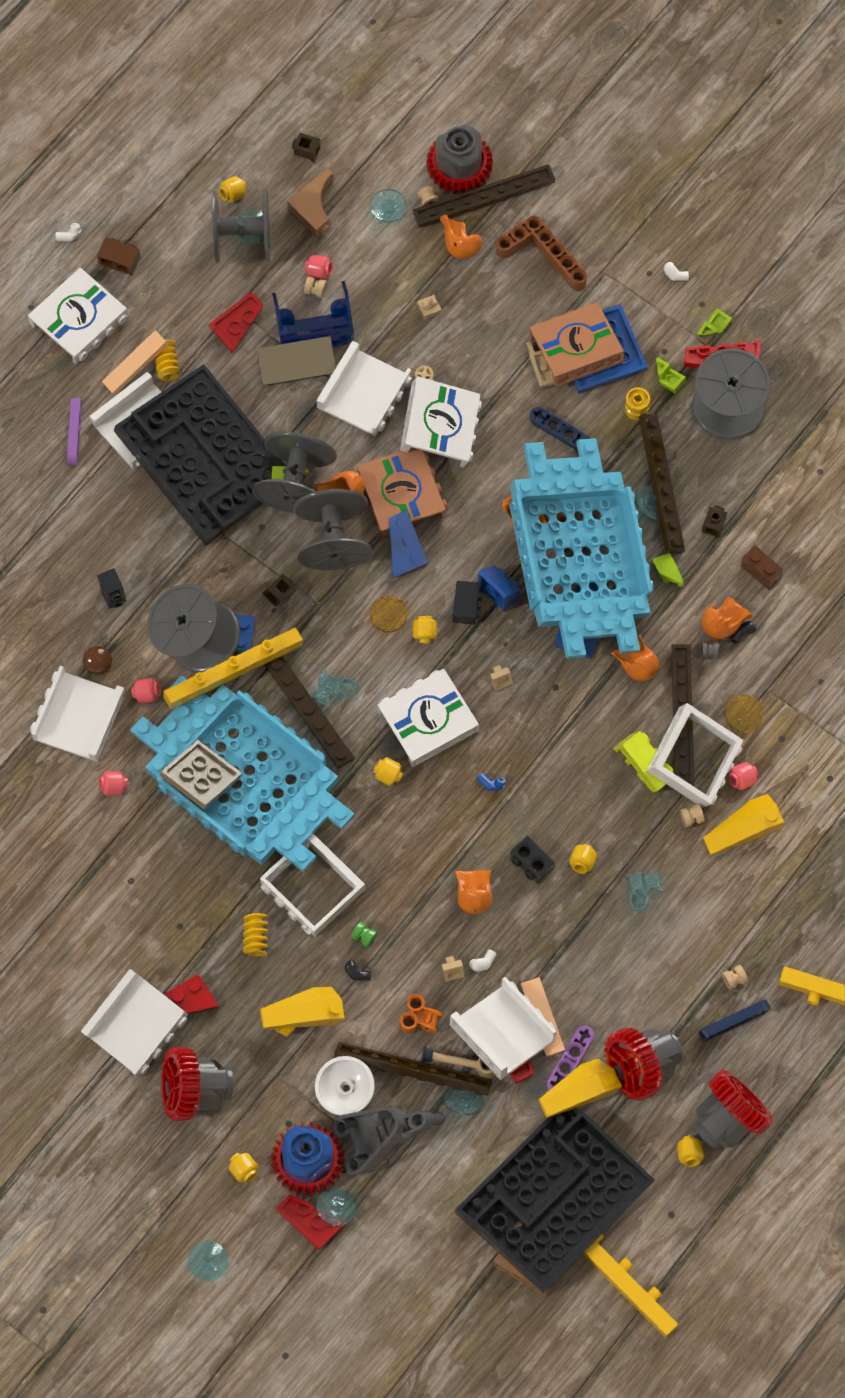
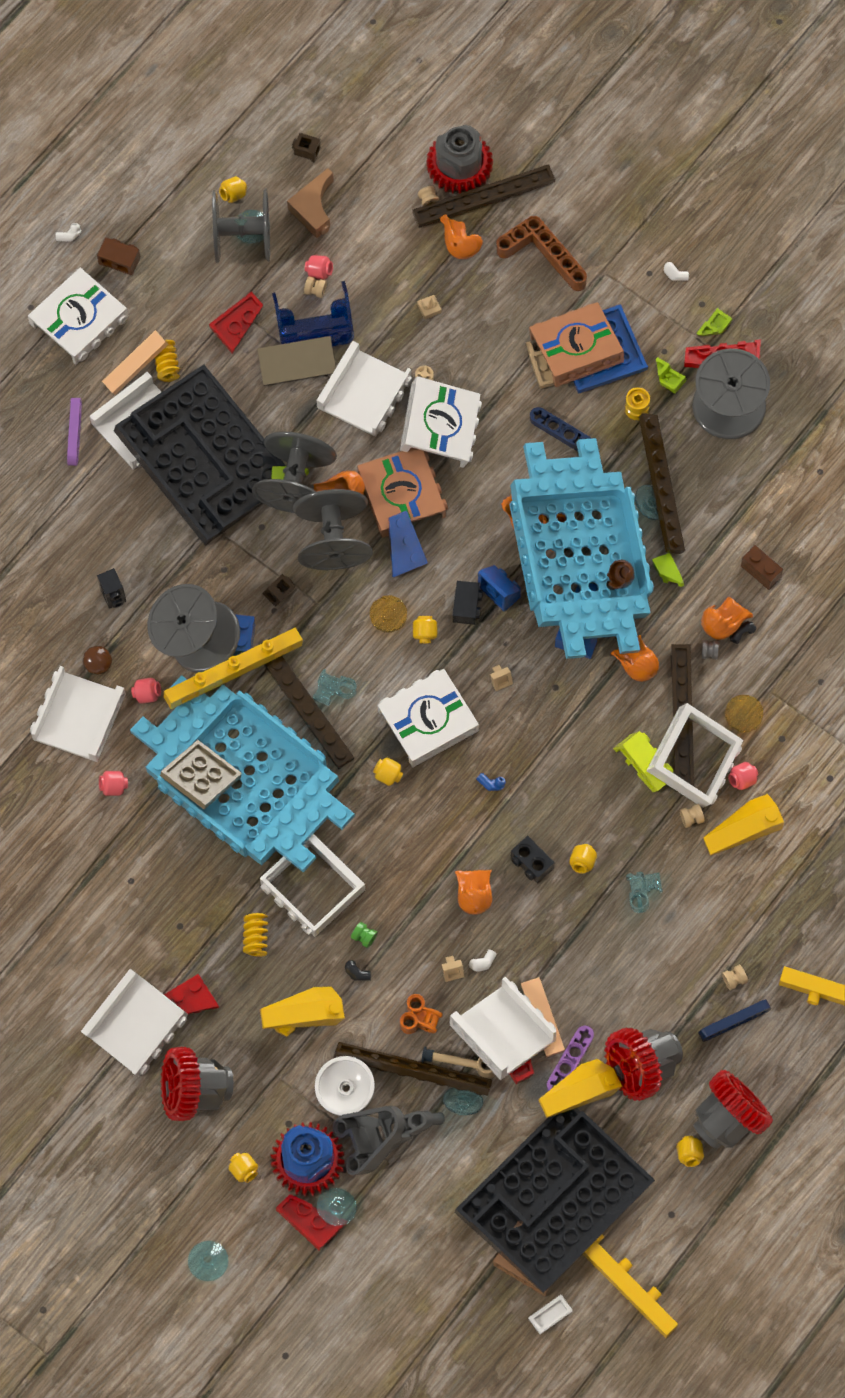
clear light blue dish [370,189,406,223] -> none
dark brown brick [702,506,727,538] -> none
none -> white tile [528,1295,573,1334]
none -> reddish brown hair [607,559,635,589]

